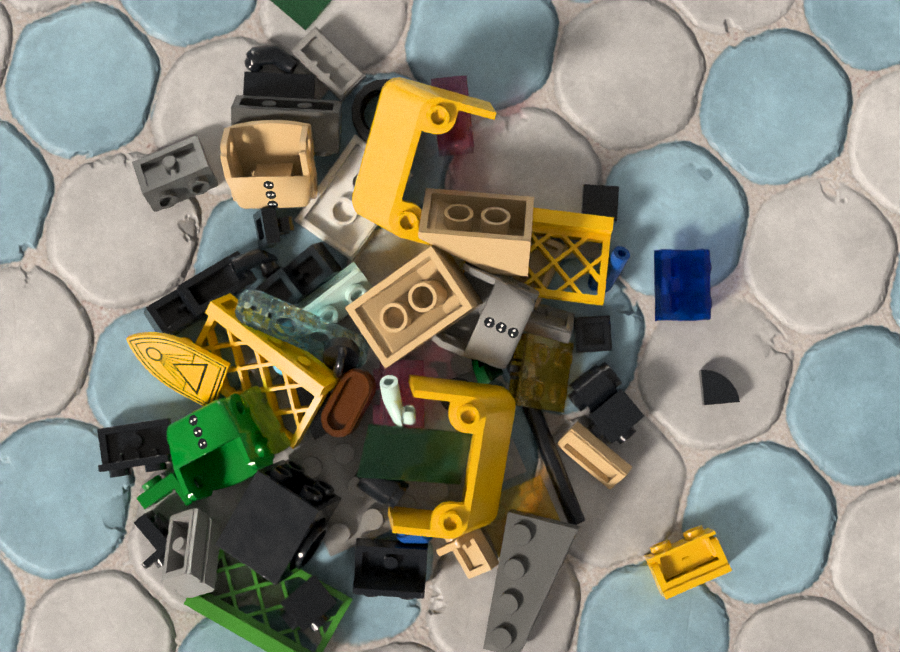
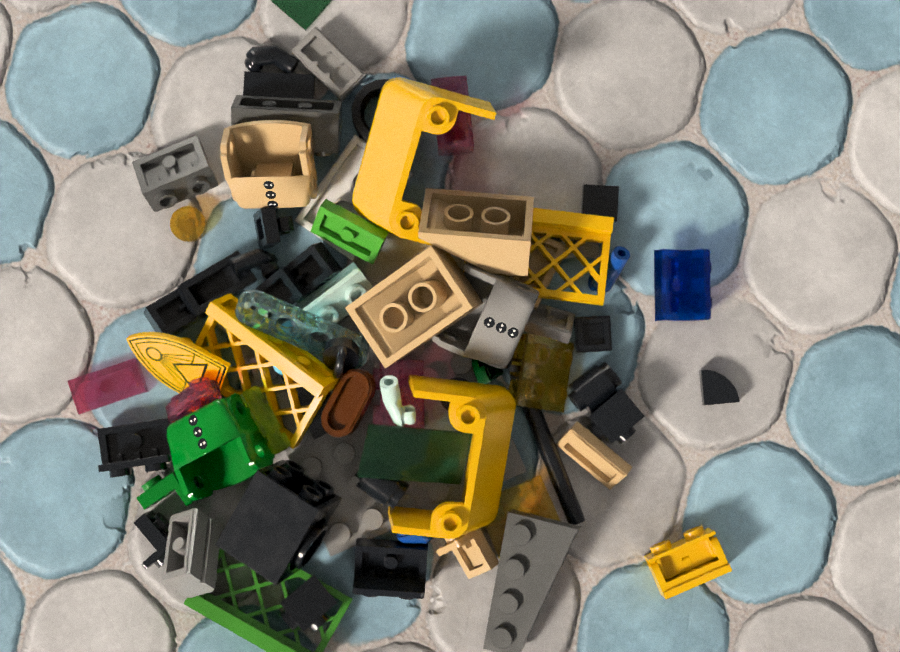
none -> clear pink plate [67,358,149,415]
none -> clear pink plate [165,377,222,424]
none -> clear yellow tile [170,206,207,242]
none -> bright green plate [310,199,389,265]

